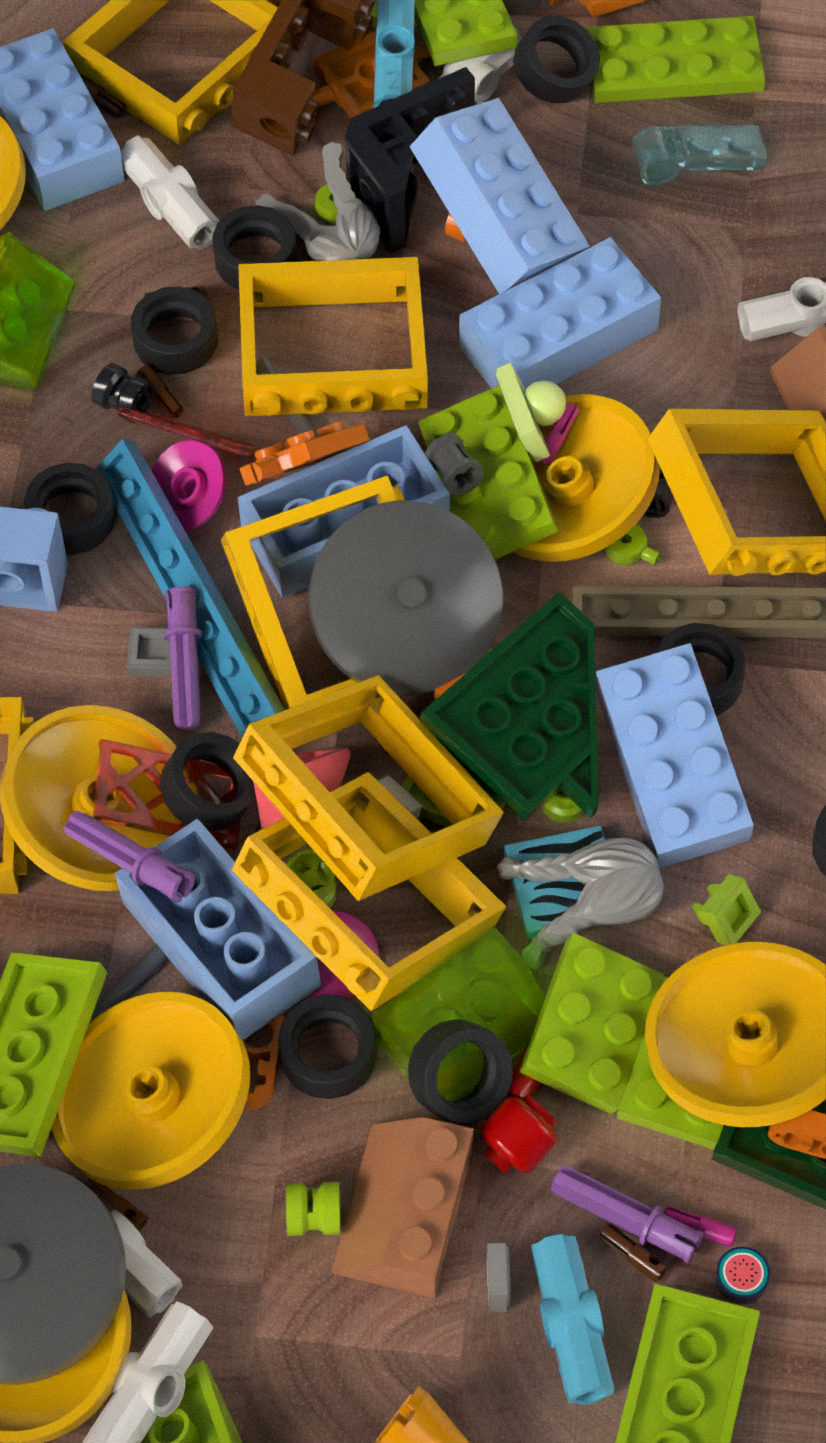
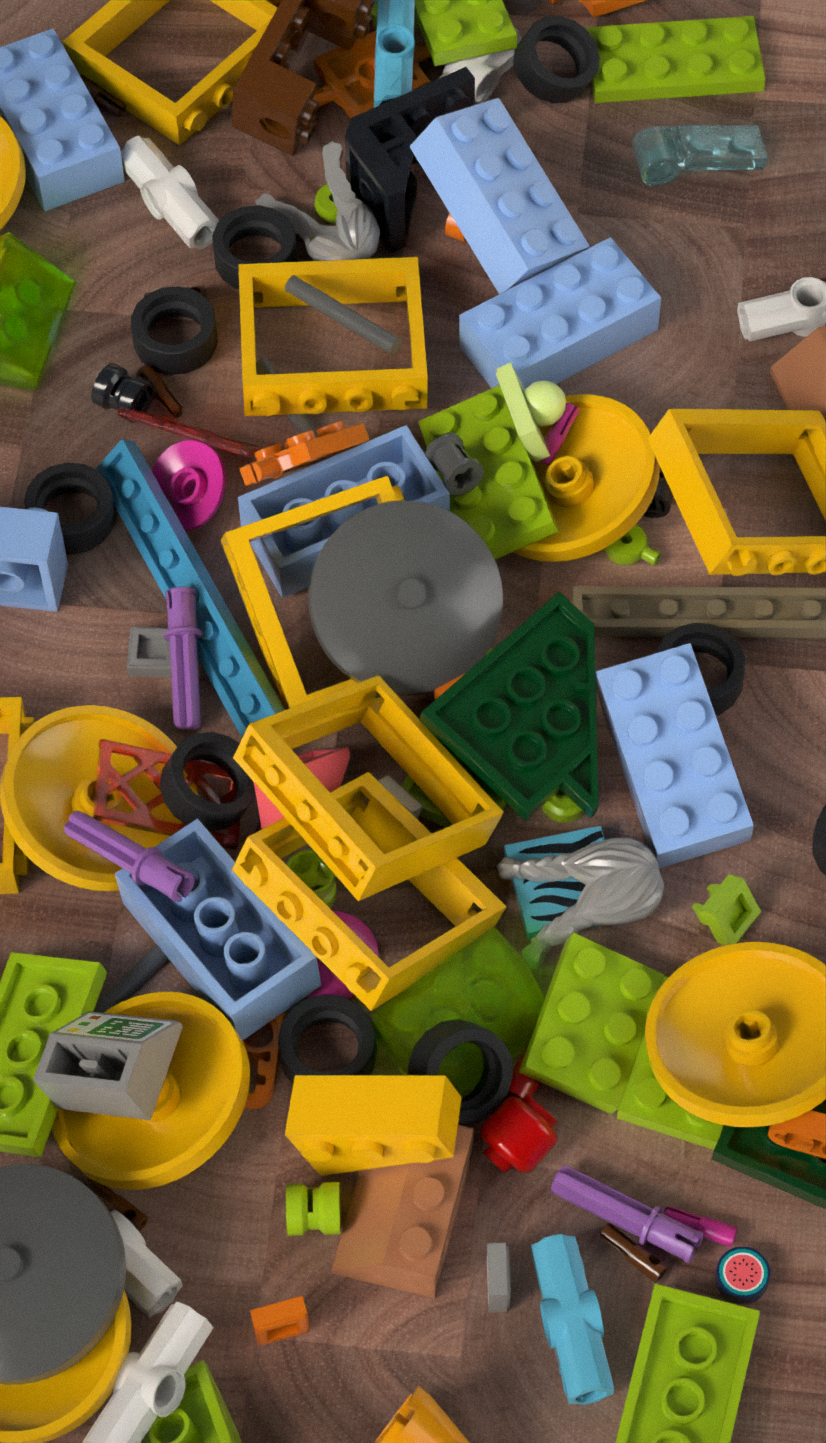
none -> light grey slope [33,1011,183,1120]
none -> orange tile [250,1295,309,1346]
none -> dark grey bar [285,275,402,355]
none -> yellow wedge [285,1075,462,1176]

